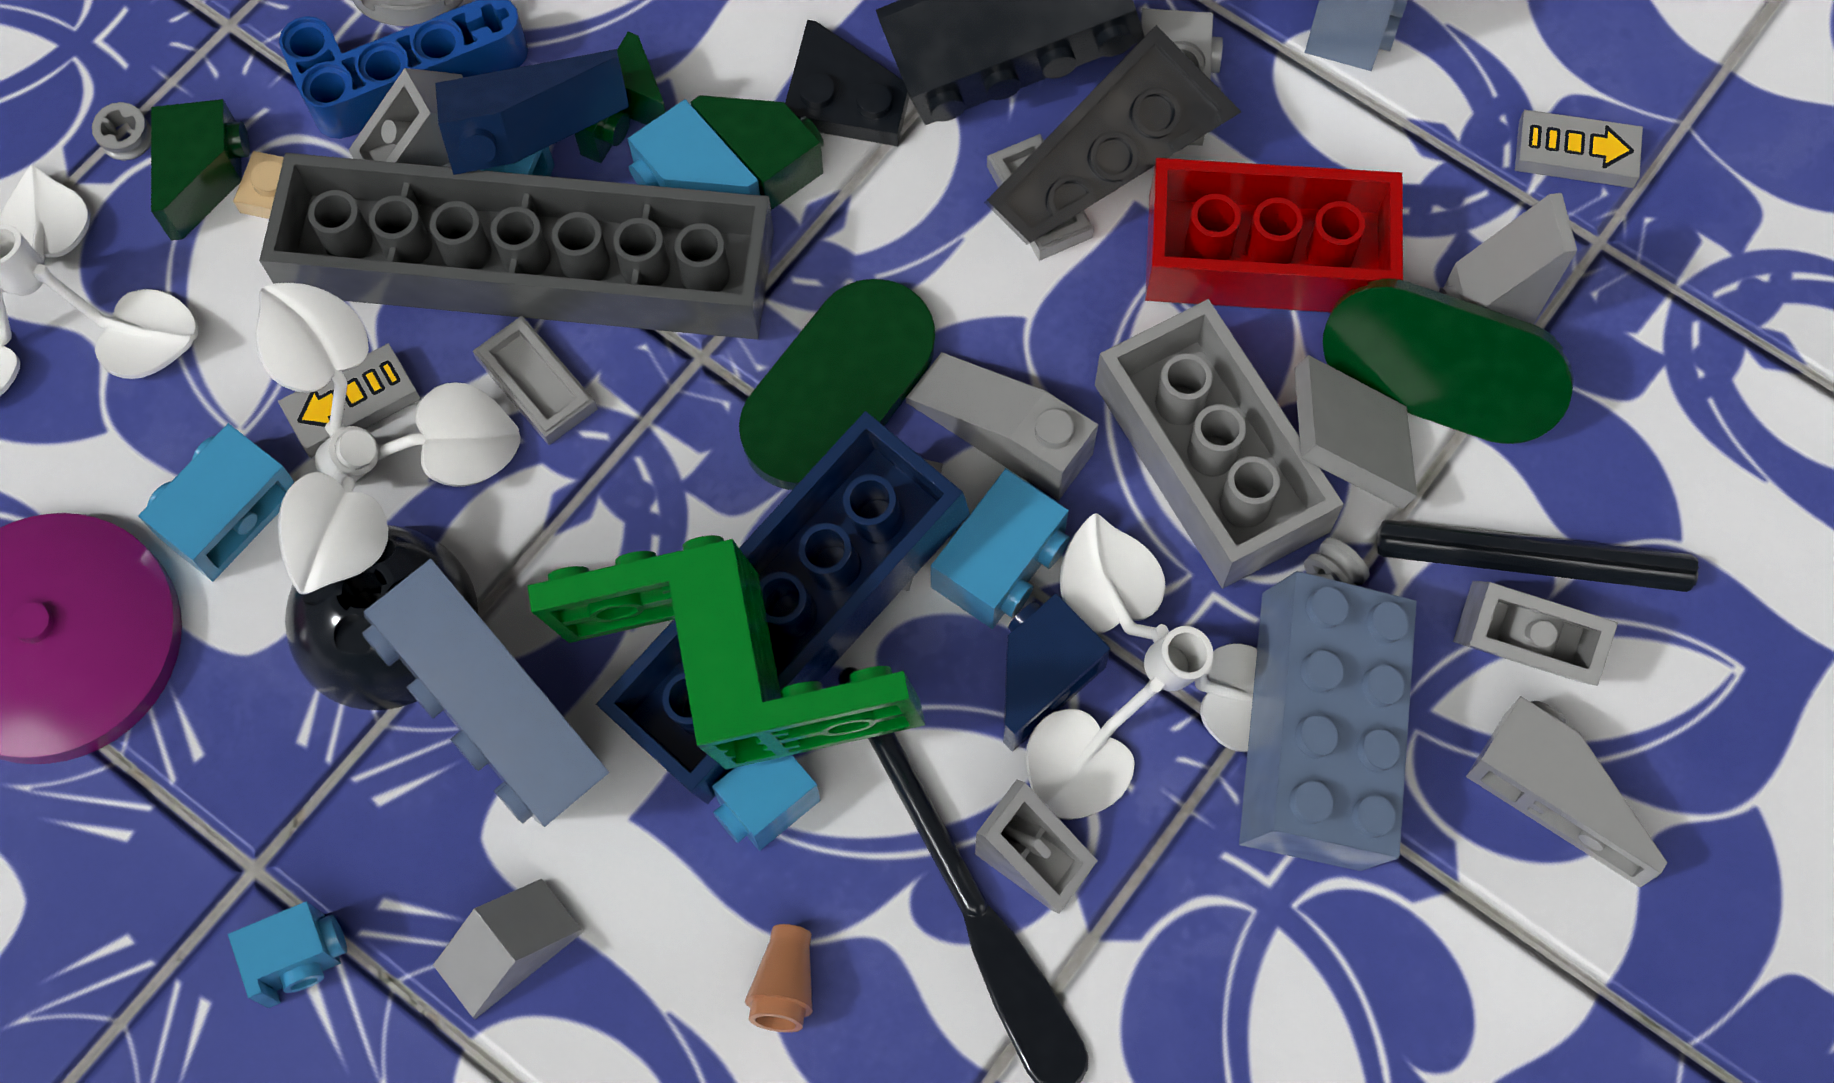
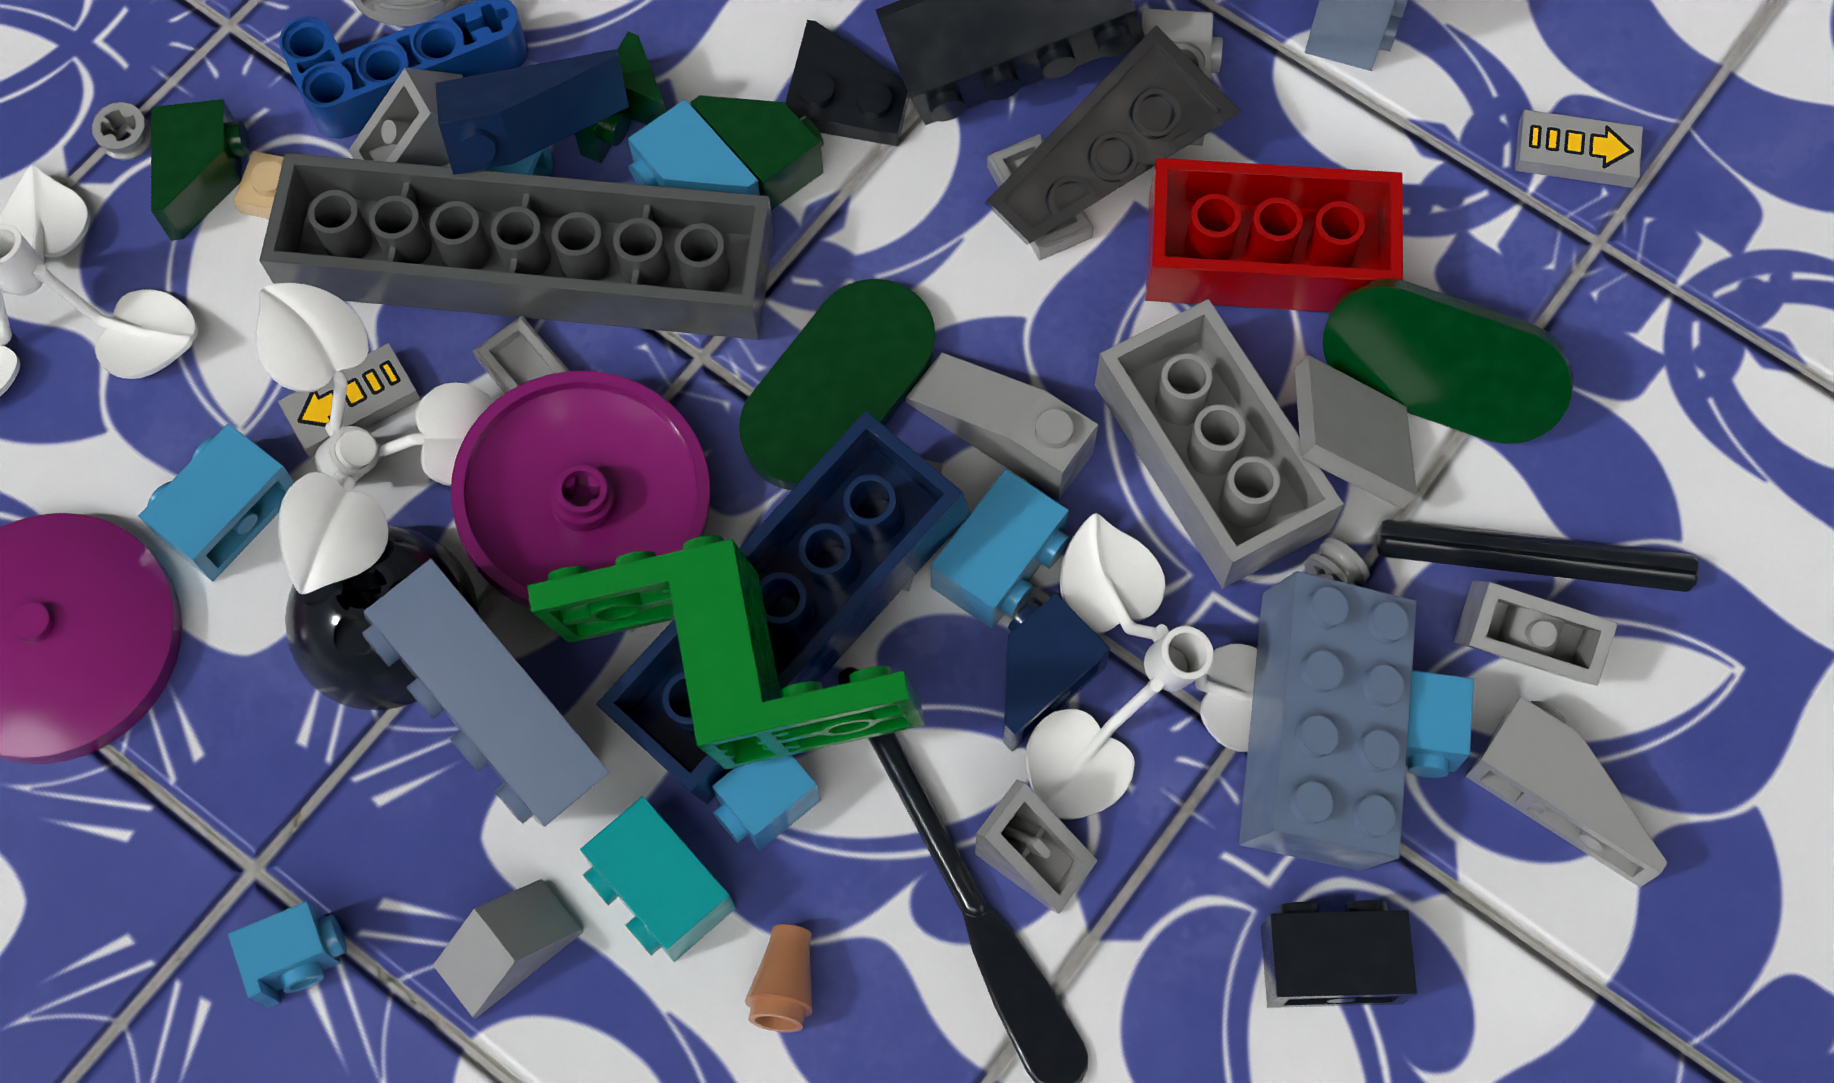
light grey slope [1439,193,1577,324] -> none
none -> magenta dish [451,371,710,609]
none -> teal brick [580,796,736,962]
none -> black brick [1261,900,1417,1008]
none -> dark azure brick [1406,670,1474,778]

